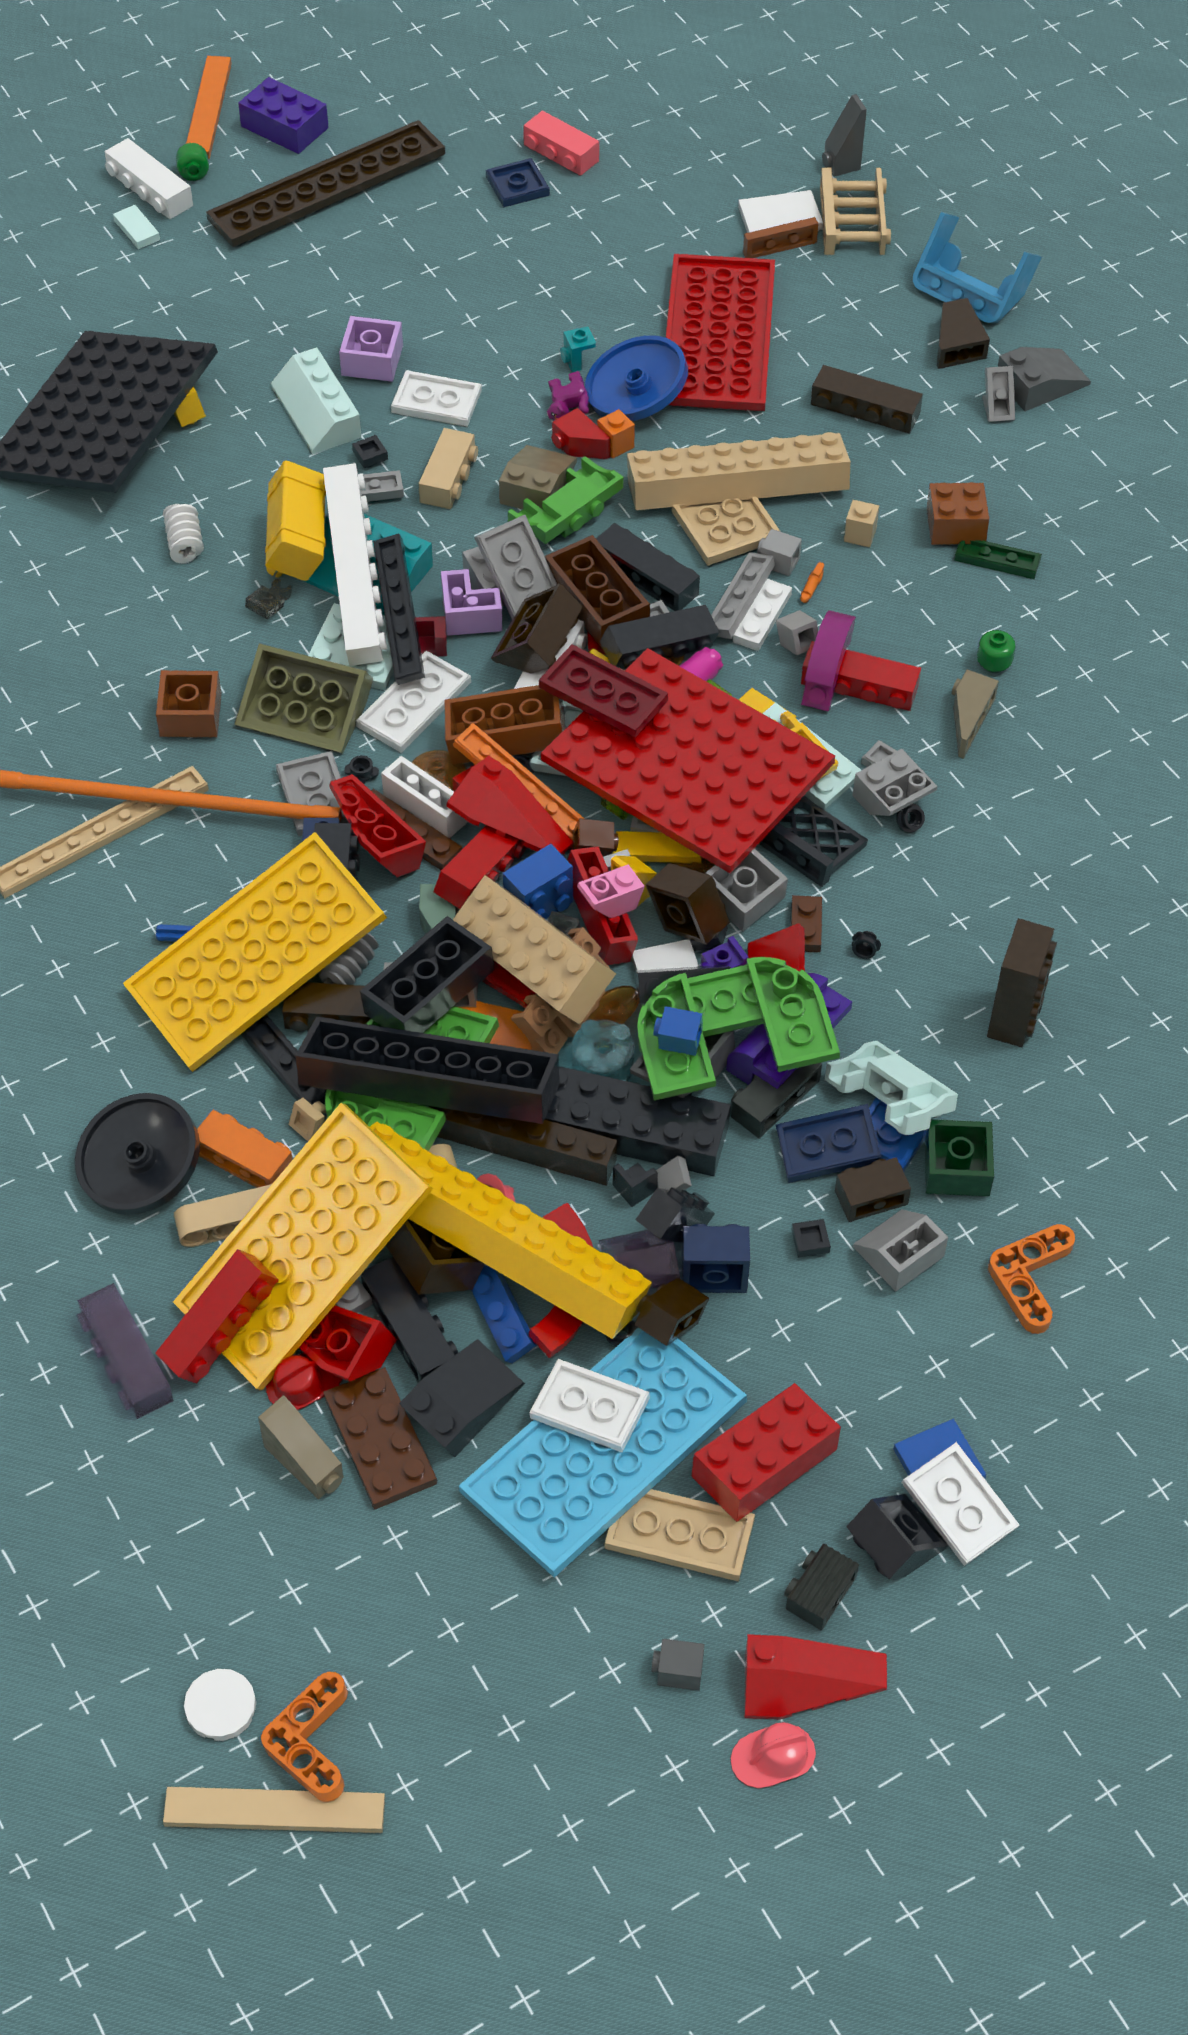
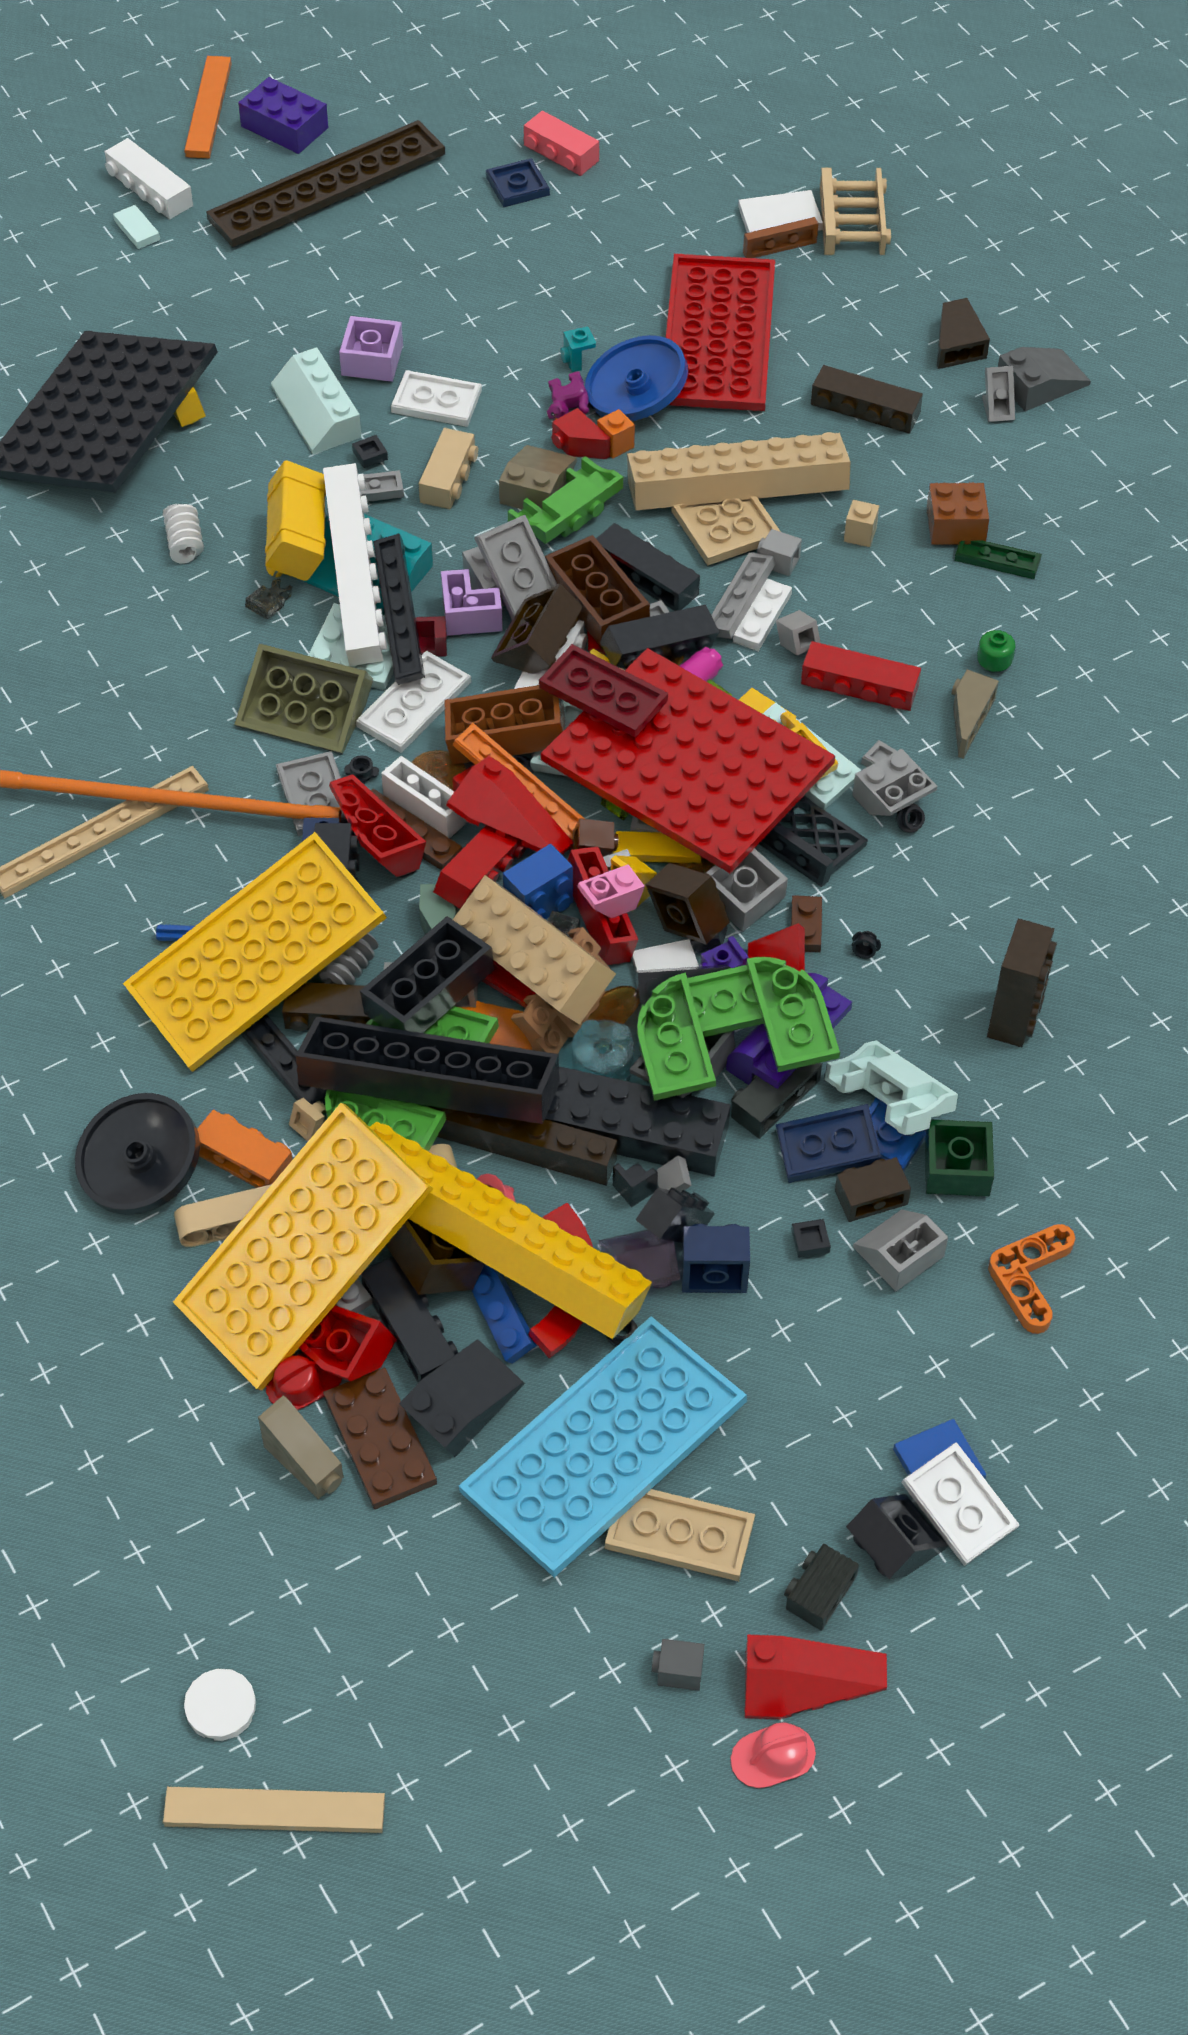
clear purple brick [76,1283,174,1419] -> none
red brick [155,1249,279,1384] -> none
dark orange brick [156,670,222,737] -> none
green head [176,143,209,181] -> none
orange beam [261,1672,348,1802] -> none
white tile [529,1359,650,1452] -> none
dark brown brick [634,1277,709,1346] -> none
blue brick [653,1006,703,1056] -> none
red brick [691,1383,841,1522] -> none
orange piece [800,562,824,603] -> none
magenta arch [801,610,856,711] -> none
dark grey slope [822,94,867,177] -> none
dark azure windscreen [913,212,1042,323] -> none

